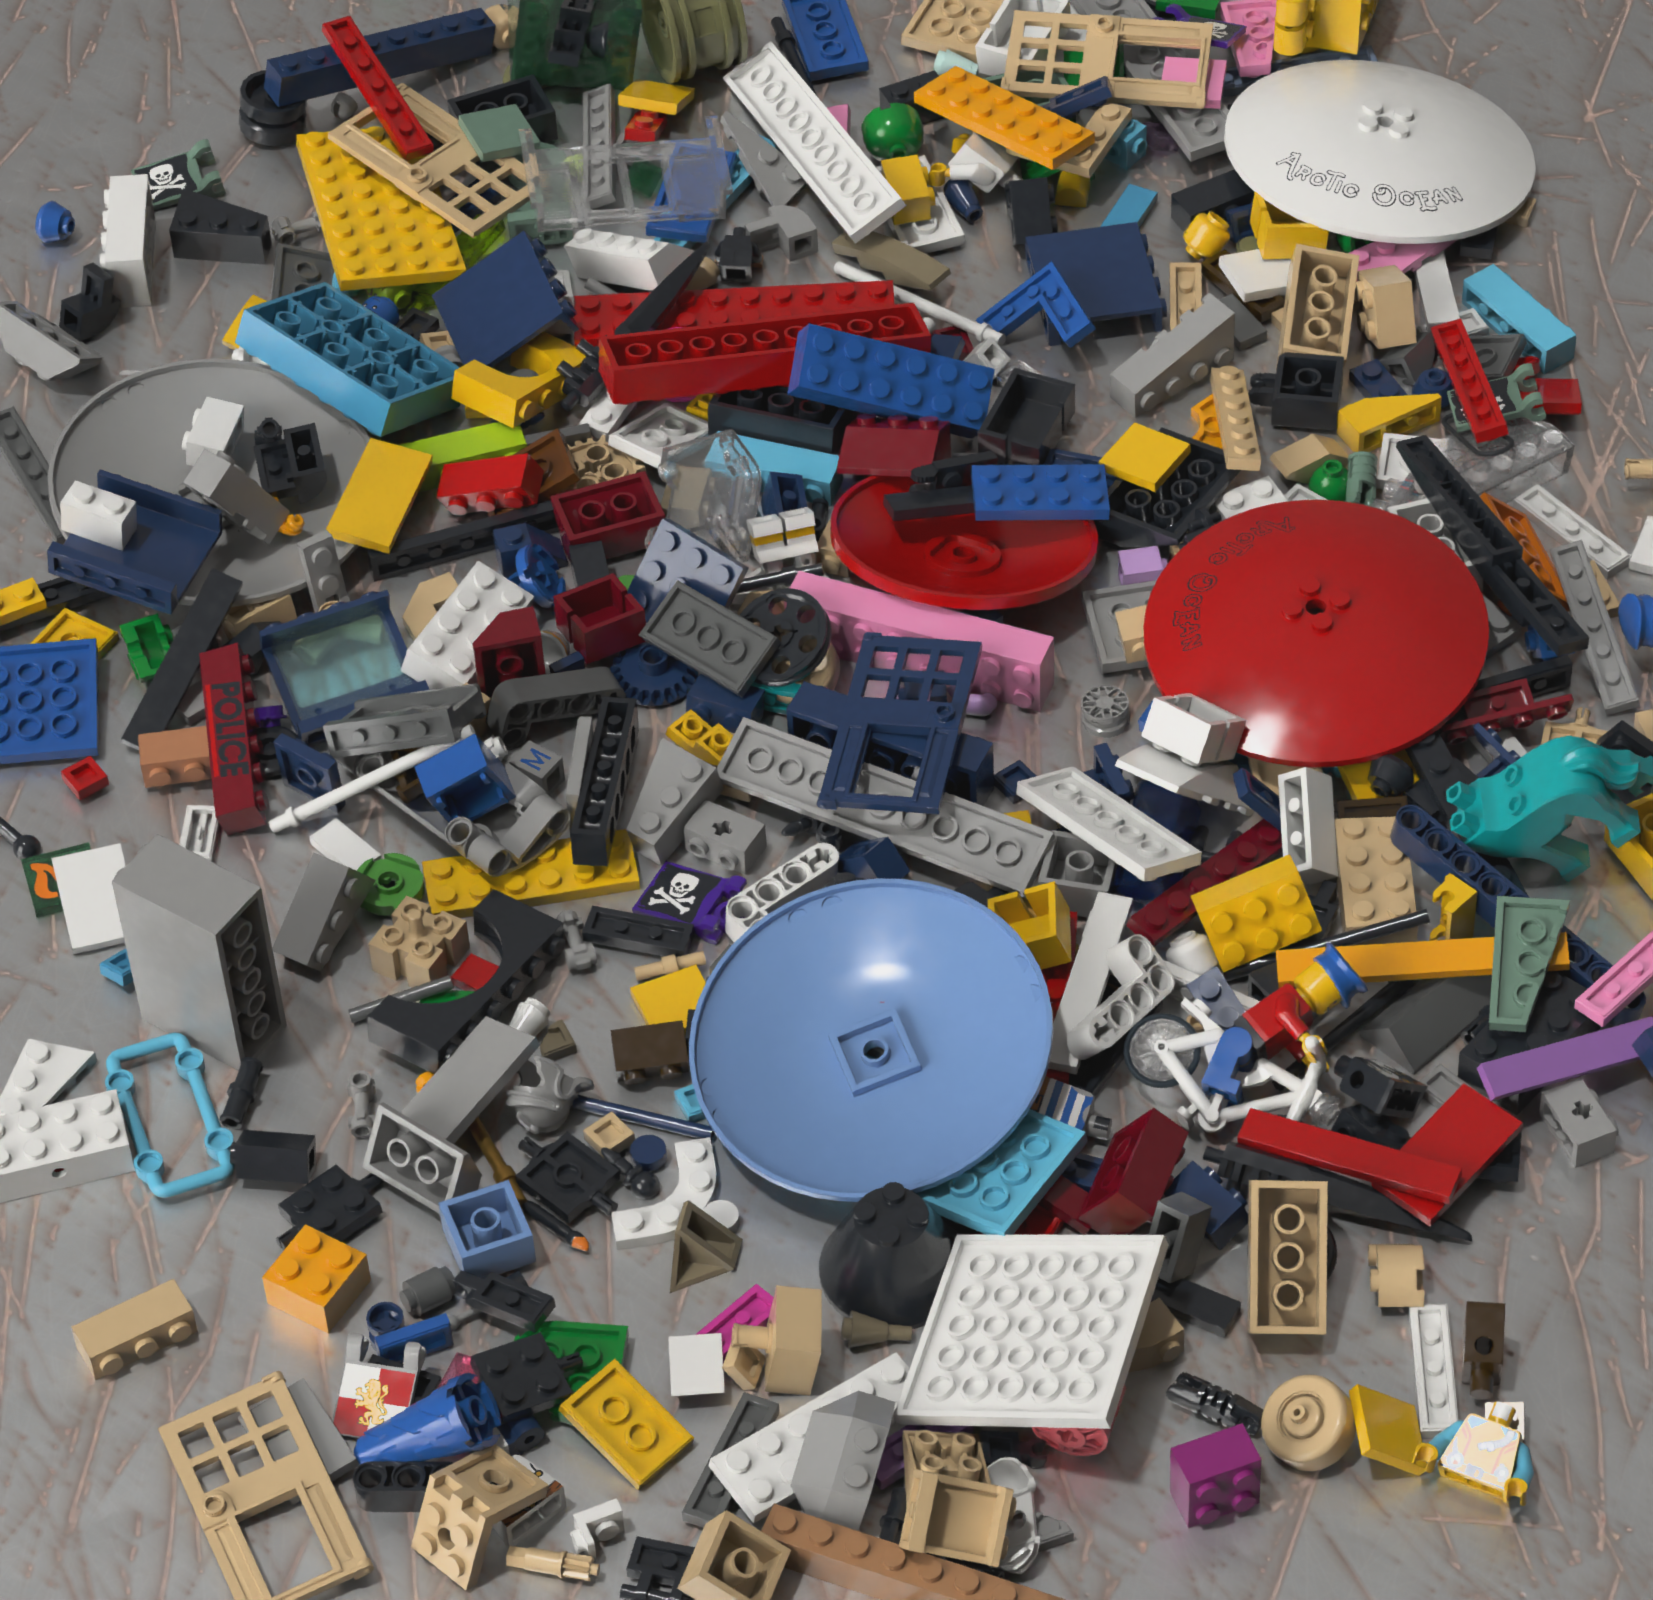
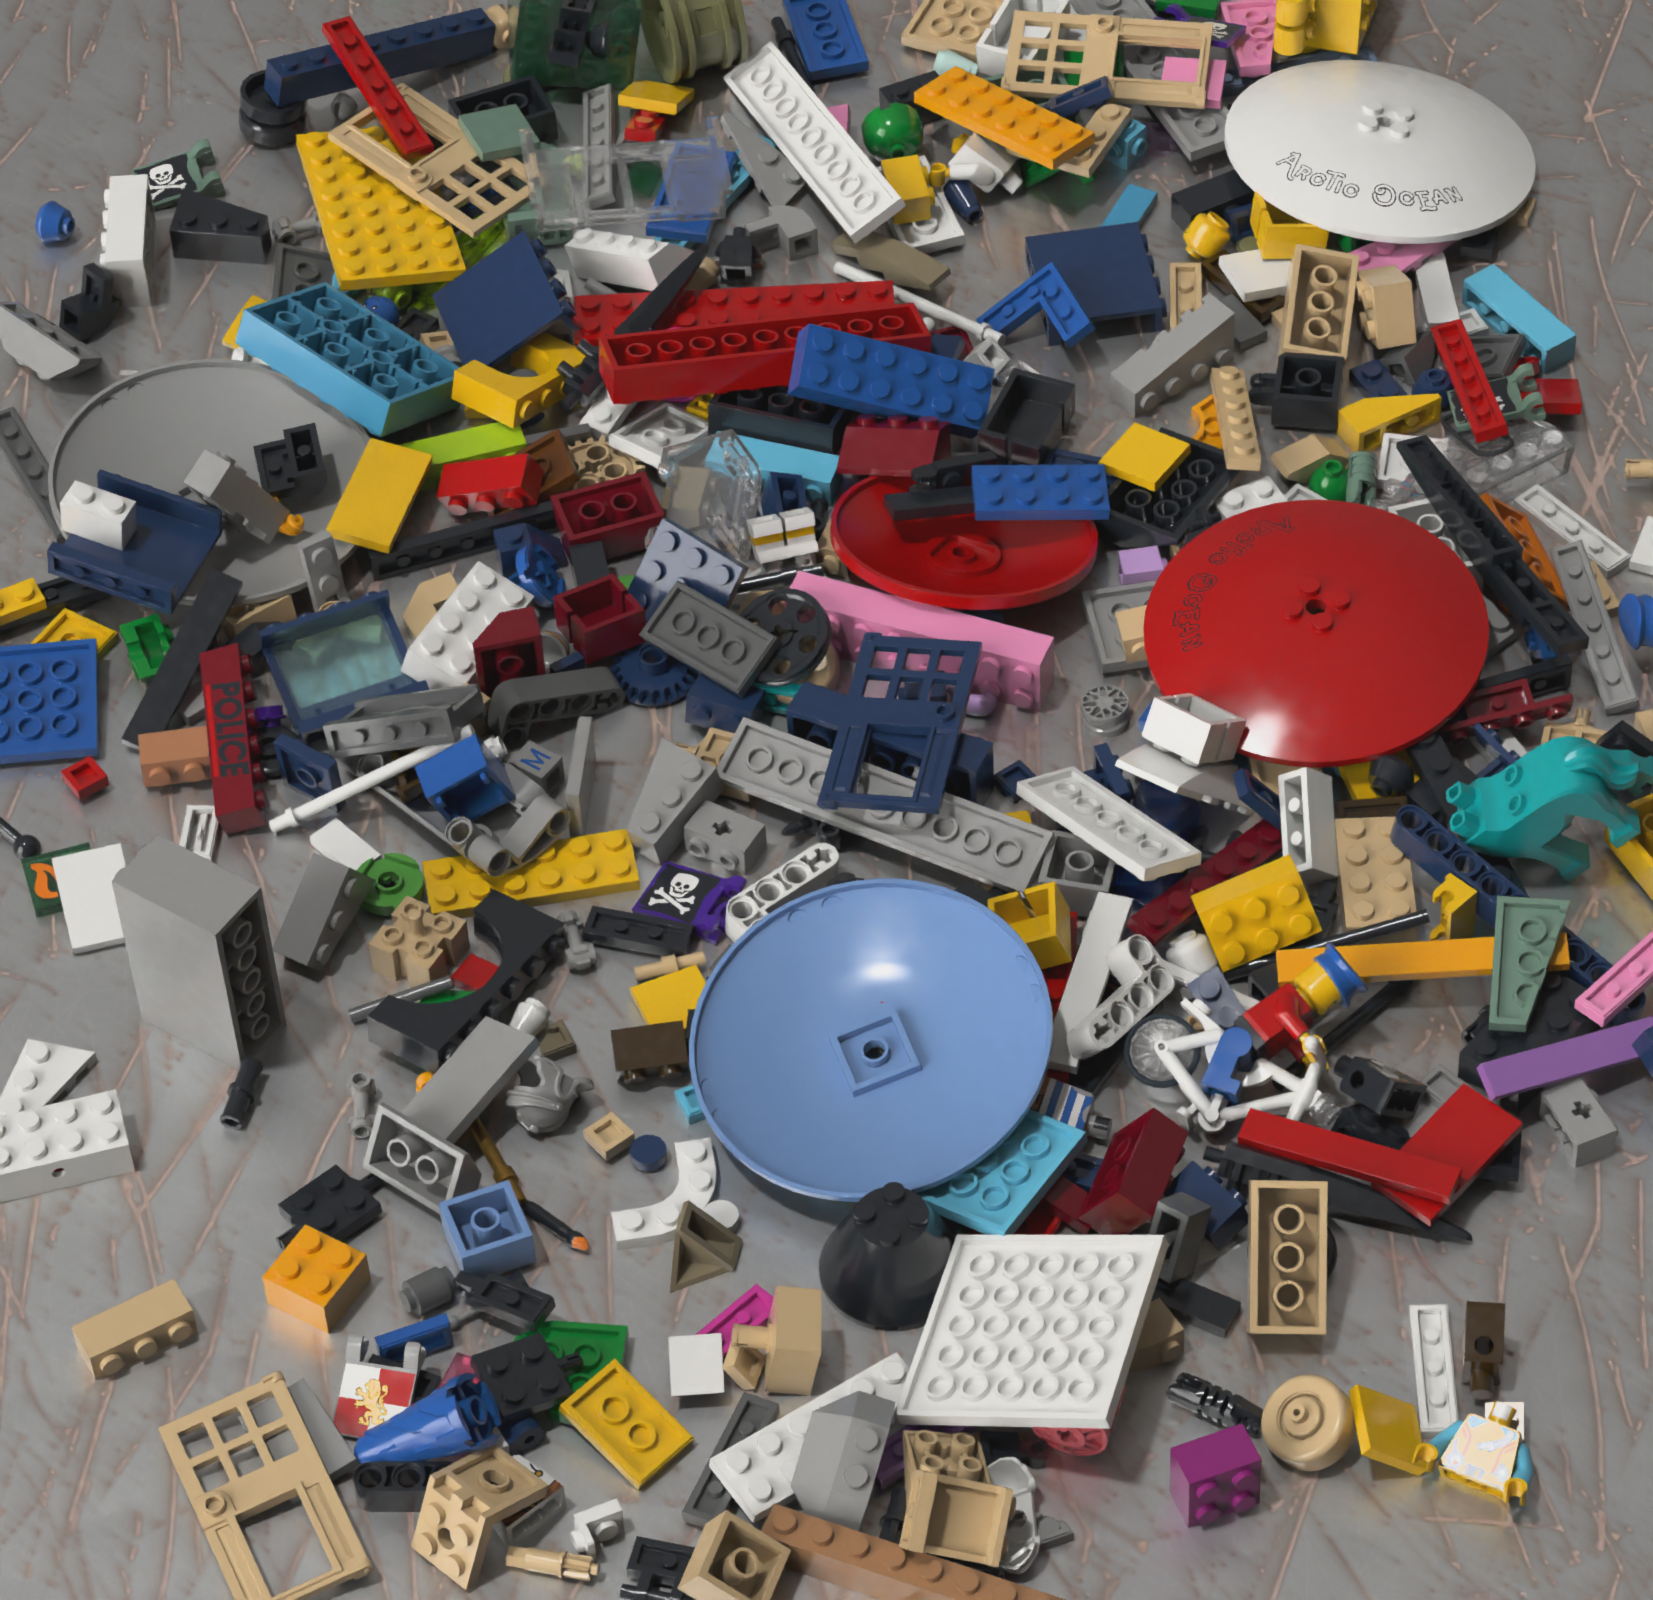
dark azure tile [99,948,133,987] -> none
medium azure bar [105,1032,235,1198] -> none
white brick [182,397,244,466] -> none
black brick [230,1130,316,1184] -> none
black bar [254,417,282,446] -> none
dark blue wheel [366,1302,405,1351] -> none
black plate [515,1131,620,1224] -> none
black brick [570,697,639,866] -> none
dark blue bar [573,1095,715,1141] -> none
black bar [601,1147,660,1200] -> none
yellow slope [665,709,733,766] -> none
dark blue slope [838,836,910,880] -> none
dark tan cone [841,1310,912,1348] -> none
black brick [1004,177,1058,246] -> none
yellow brick [1055,171,1090,208] -> none
dark grey slope [1360,975,1492,1075] -> none
tan cylinder [1368,1244,1424,1307] -> none

